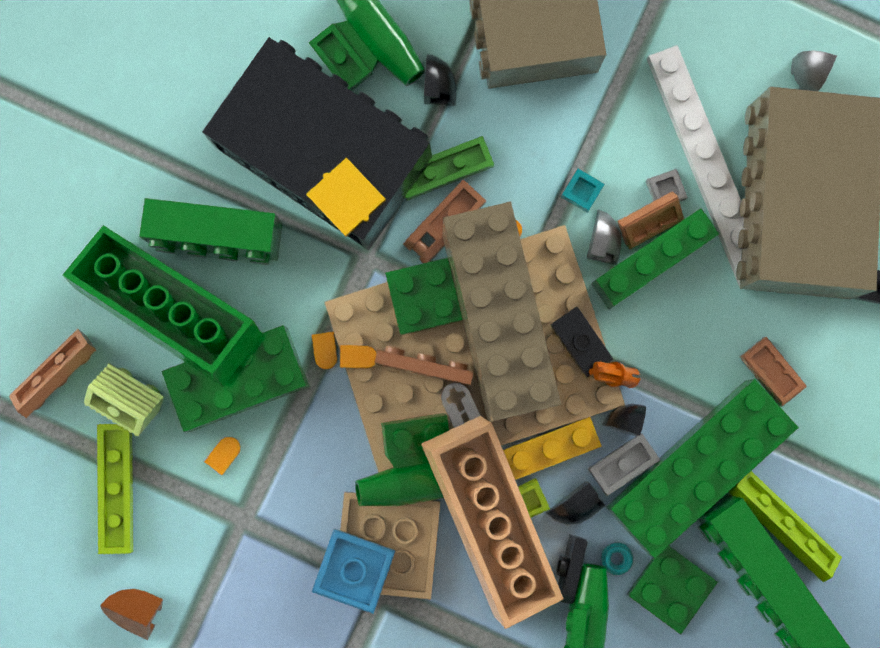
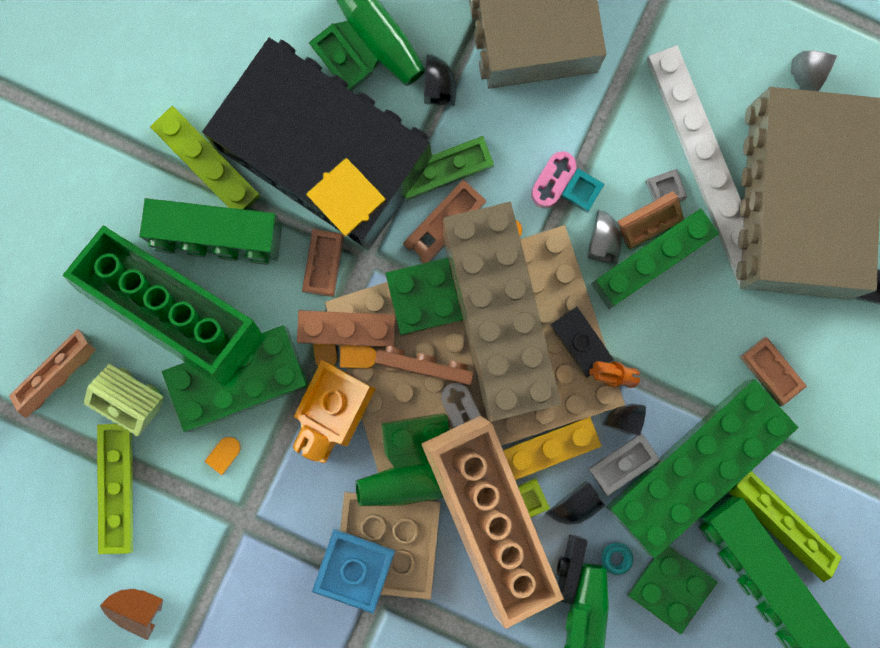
none -> lime plate [150,105,260,210]
none -> light orange plate [293,360,376,463]
none -> nougat plate [297,310,395,347]
none -> nougat plate [302,229,344,297]
none -> bright pink beam [531,151,576,208]

